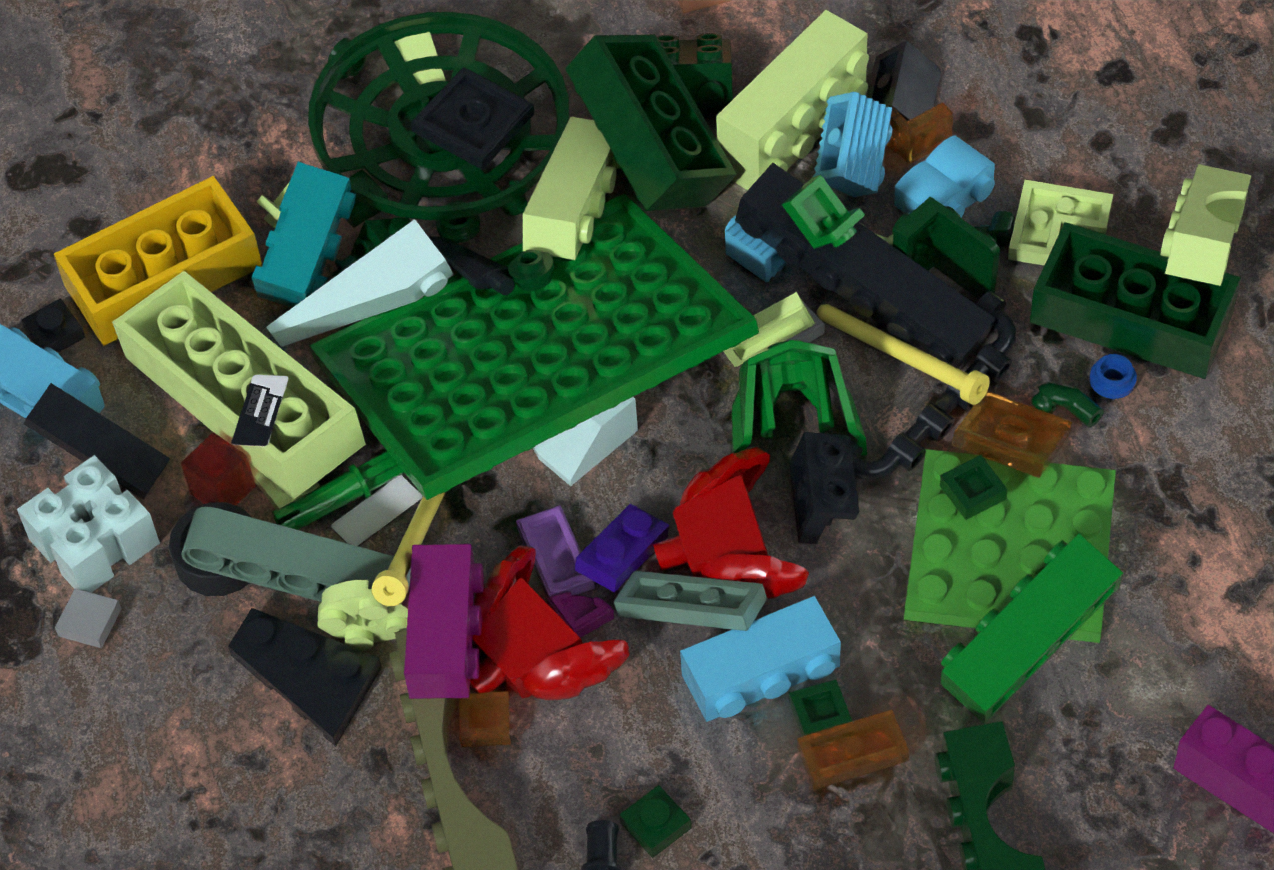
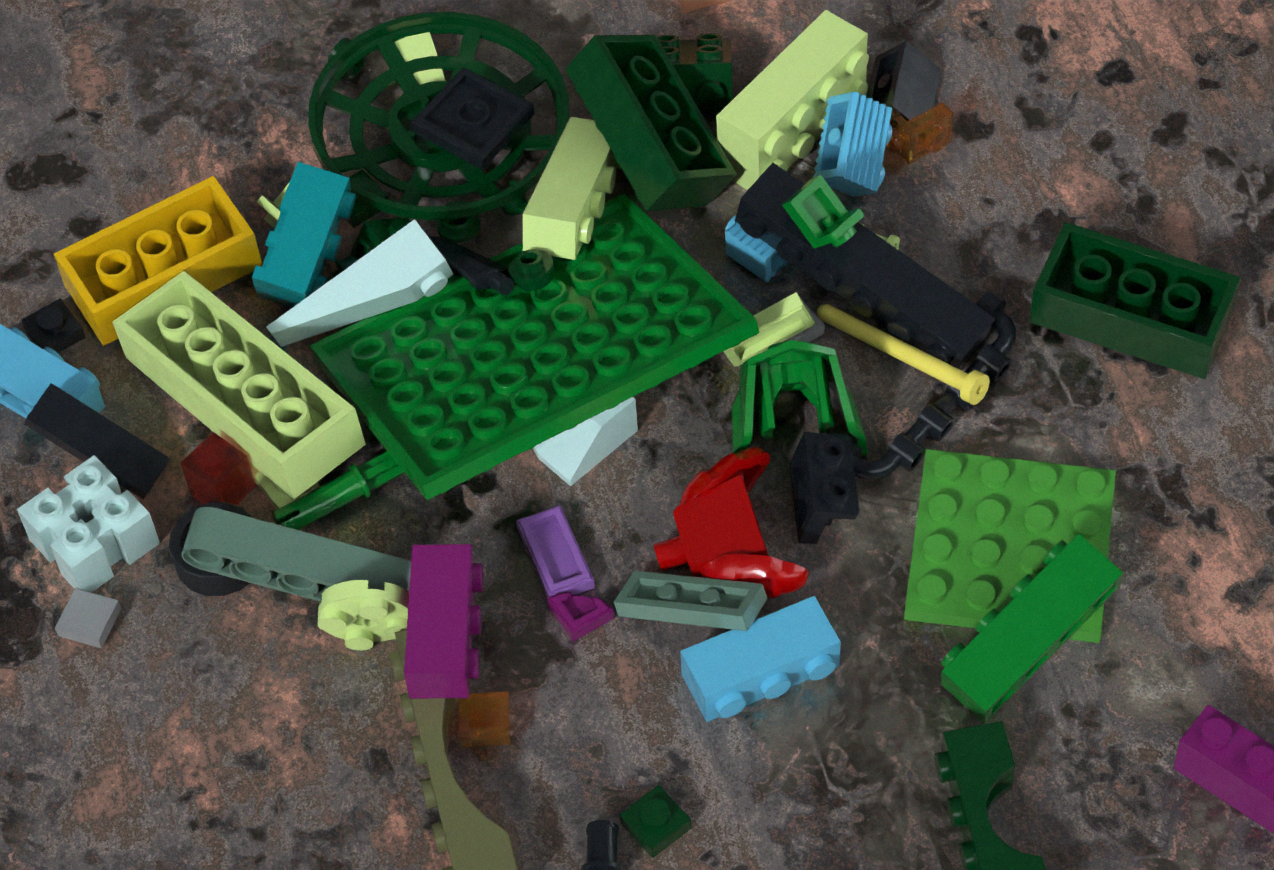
black wing [228,608,382,747] -> none
sticker [231,375,289,447] -> none
white sticker [331,475,422,546] -> none
light yellow bar [372,493,445,606] -> none
red torso [470,545,630,700] -> none
dark purple plate [575,504,669,593] -> none
dark green plate [789,679,853,744] -> none
clear orange plate [797,710,910,790] -> none
dark green bracket [892,196,1000,299] -> none
medium azure brick [894,135,995,218] -> none
dark green plate [940,455,1008,520] -> none
clear orange plate [951,391,1072,478] -> none
dark green hand [974,211,1015,247] -> none
yellowish green plate [1008,180,1113,265] -> none
dark green arm [1031,382,1104,428] -> none
blue plate [1089,354,1137,399] -> none
yellowish green arch [1160,164,1251,286] -> none

